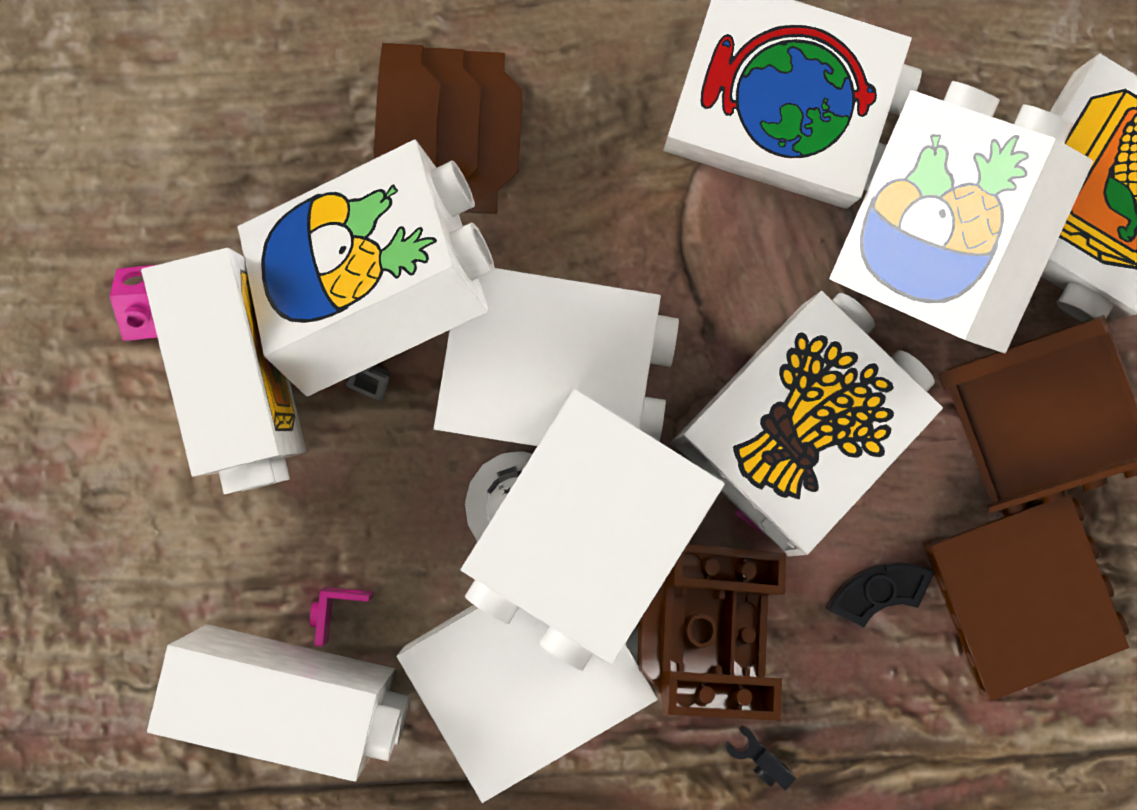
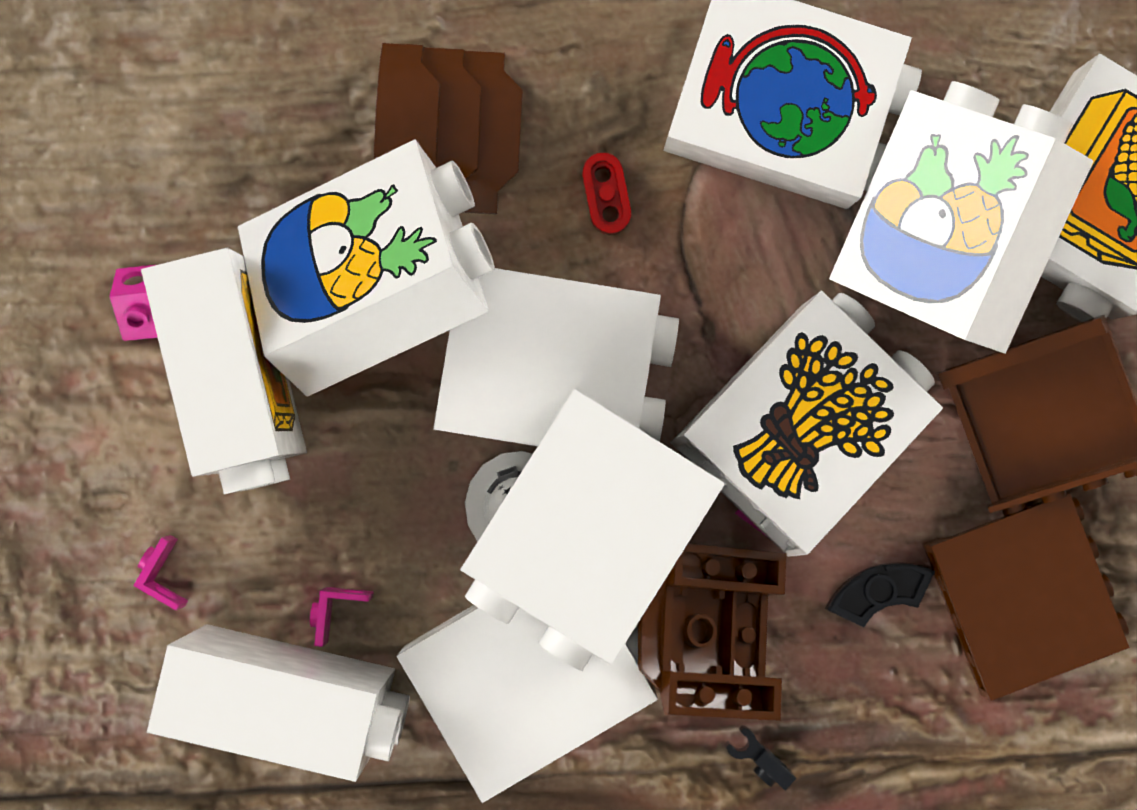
dark grey slope [345,363,391,402] -> none
none -> dark pink bracket [133,535,188,610]
none -> red plate [582,153,631,235]

